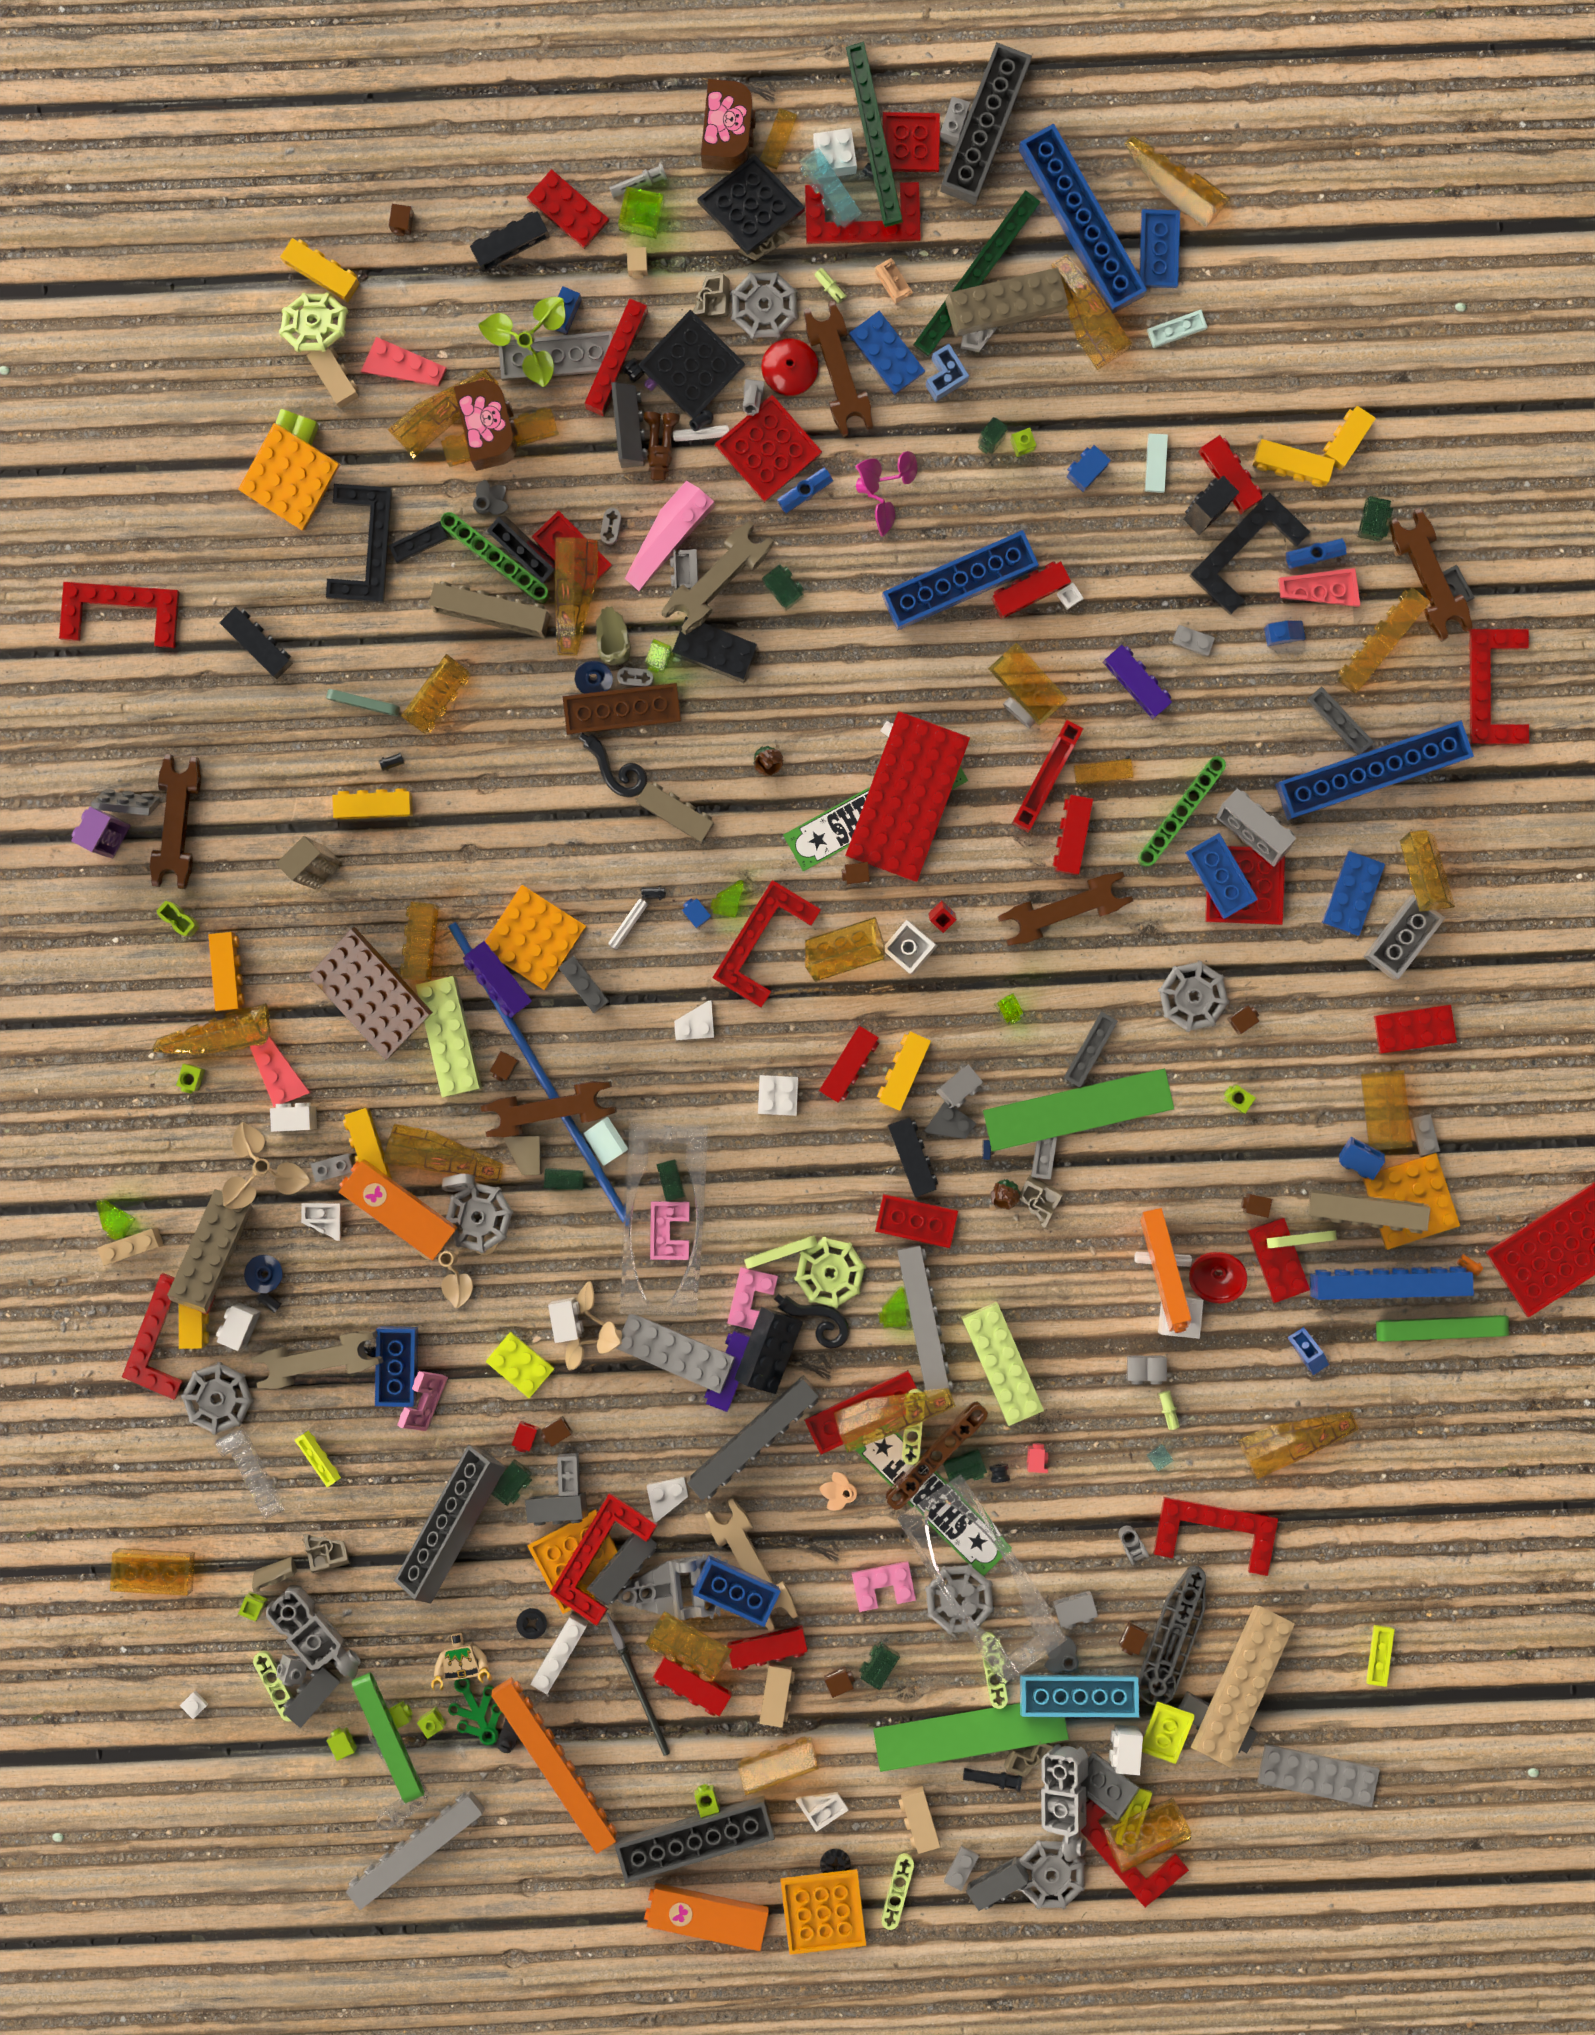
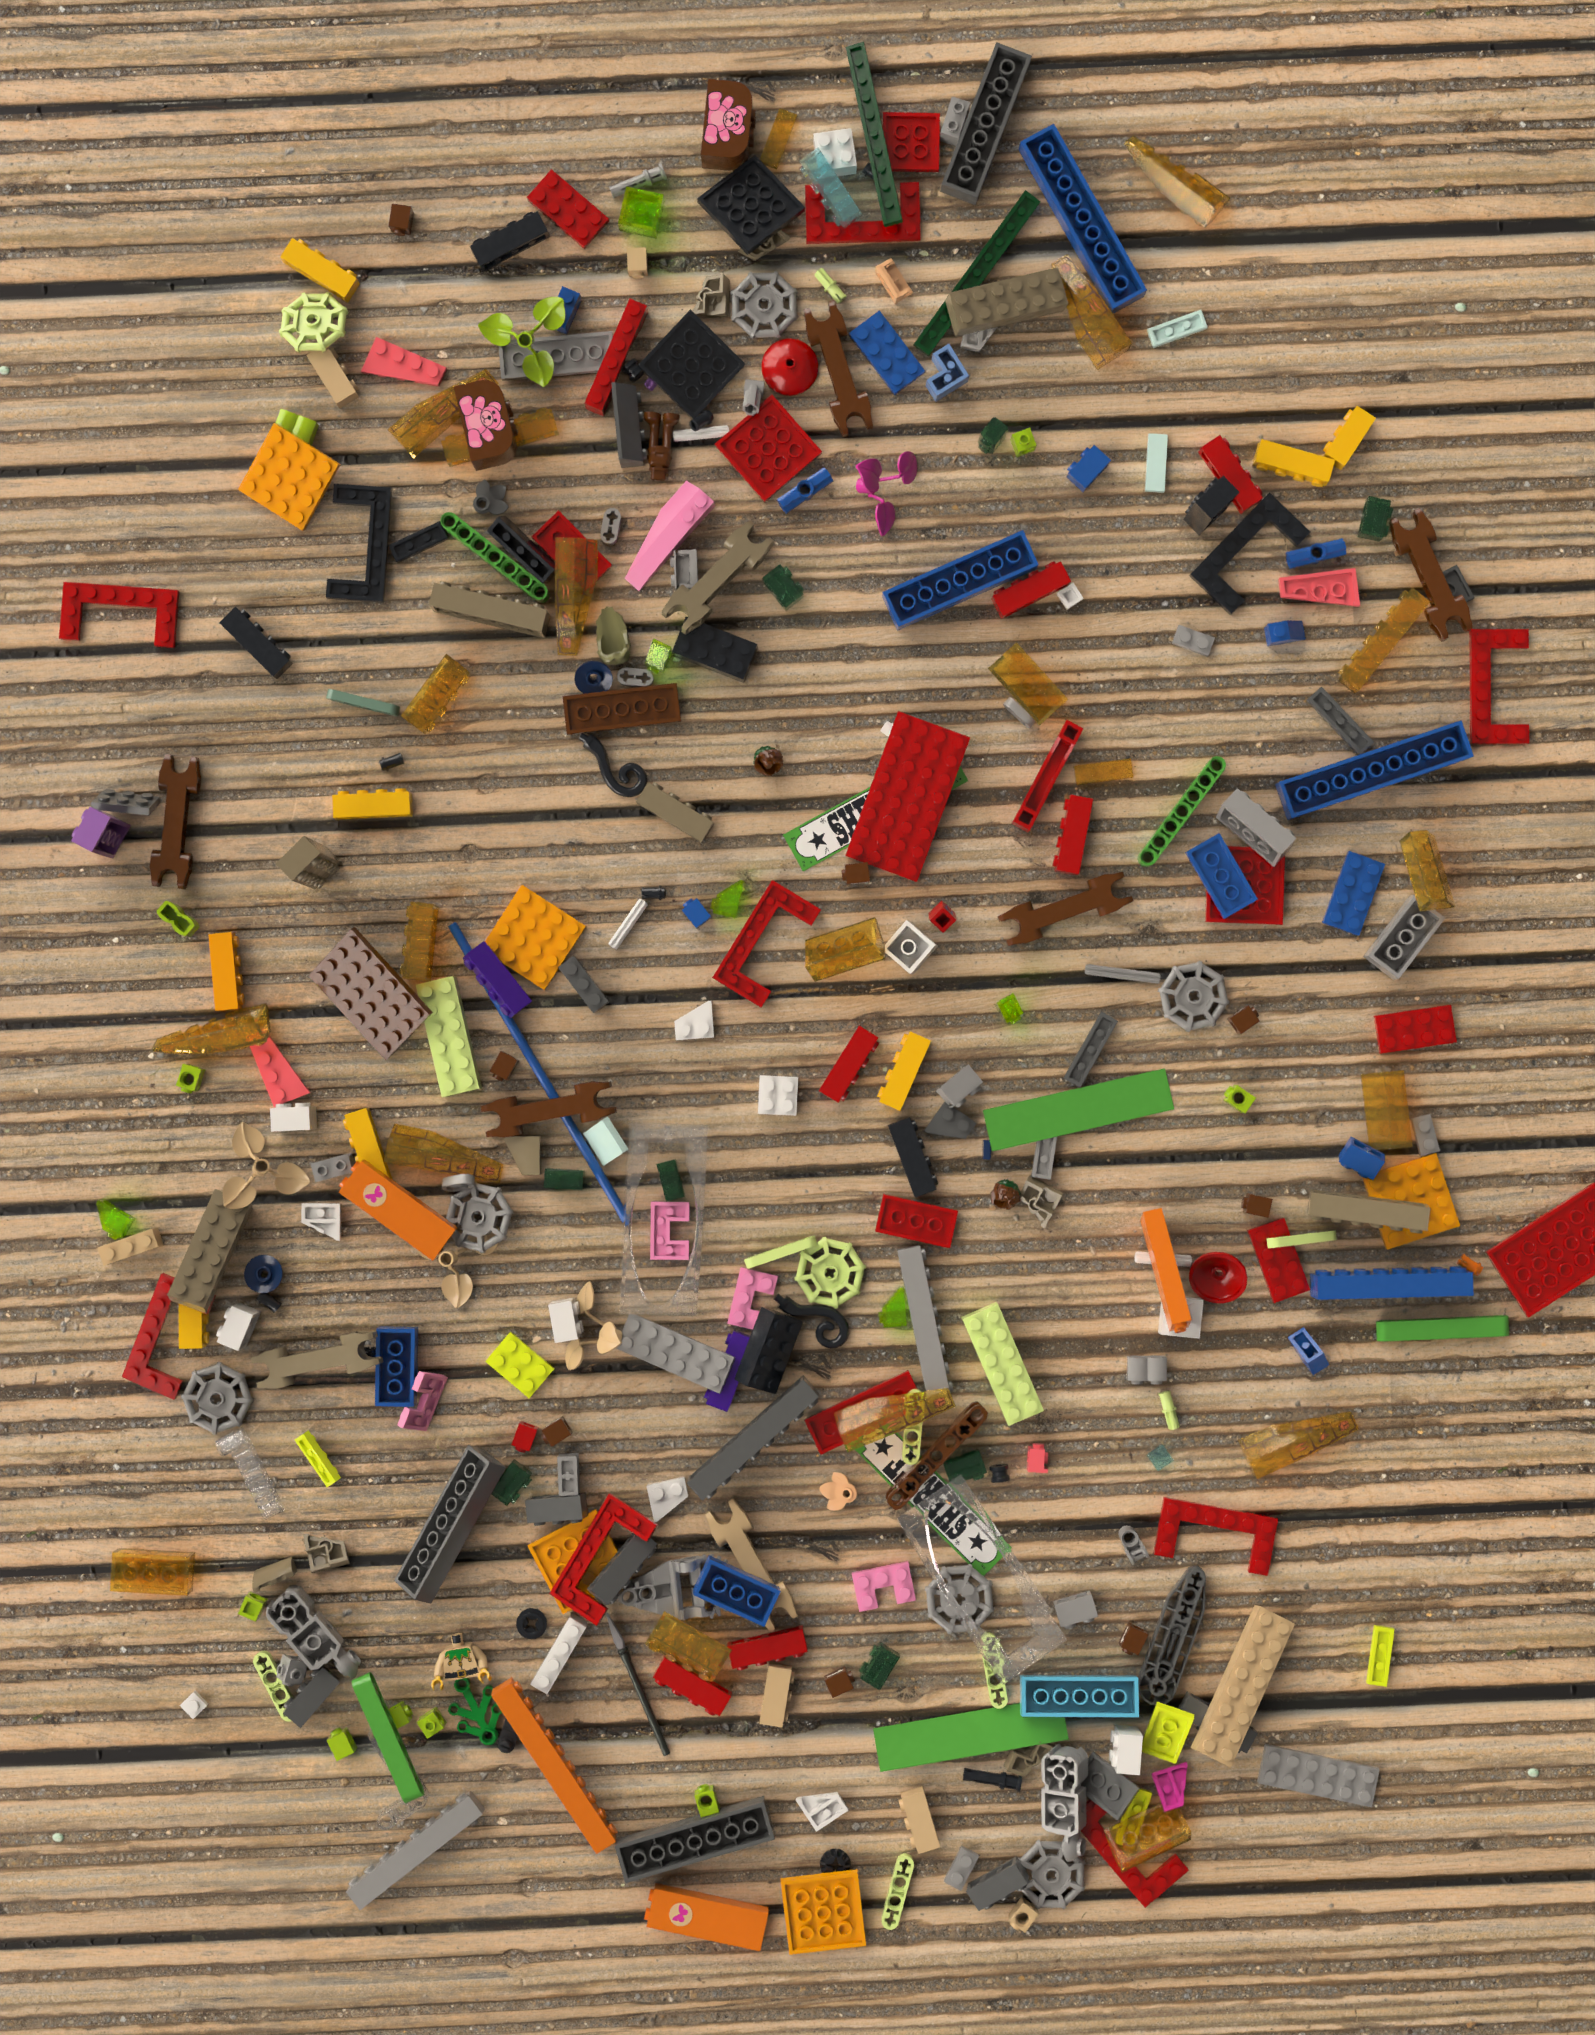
clear yellow slope [738,1736,819,1796] -> none
dark grey plate [1044,1636,1079,1673] -> none
dark purple brick [1102,645,1172,720] -> none
blue plate [1139,209,1180,288] -> none
none -> tan brick [1008,1897,1039,1933]
none -> light grey axle [1085,964,1161,984]
none -> dark pink wing [1151,1762,1188,1812]

